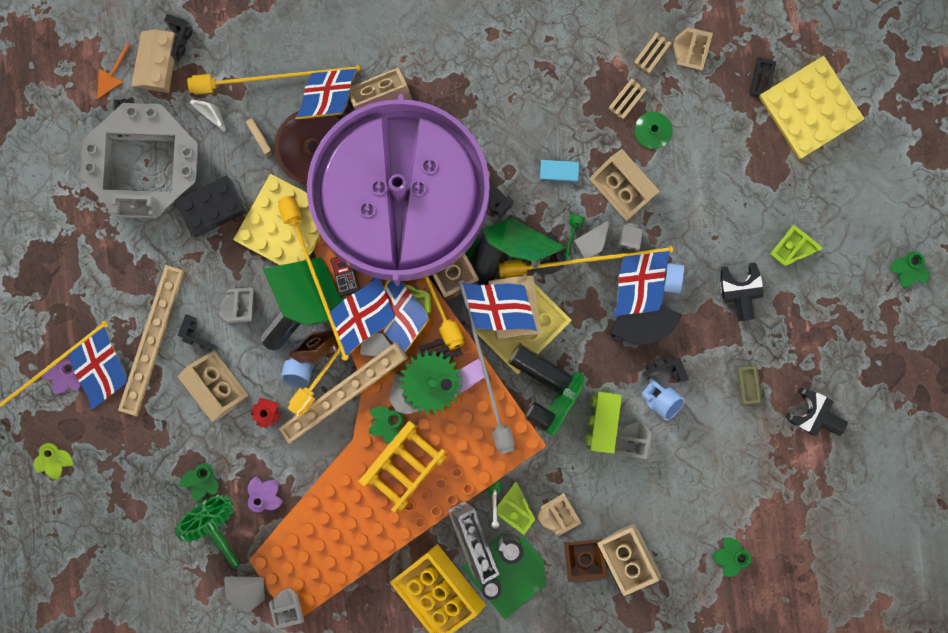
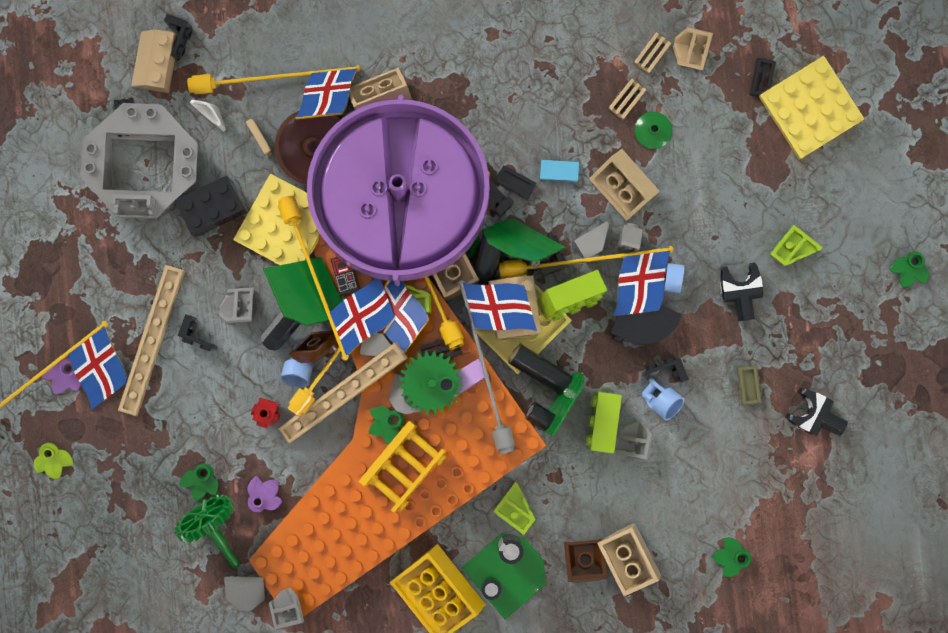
orange piece [97,44,130,100] -> none
tan slope [178,351,249,422] -> none
dark grey piece [448,501,499,584] -> none
hinge [486,481,501,529] -> none
tan slope [538,494,581,536] -> none
green hinge [563,214,585,260] -> none
none -> black tile [494,165,537,201]
none -> lime brick [537,270,608,321]

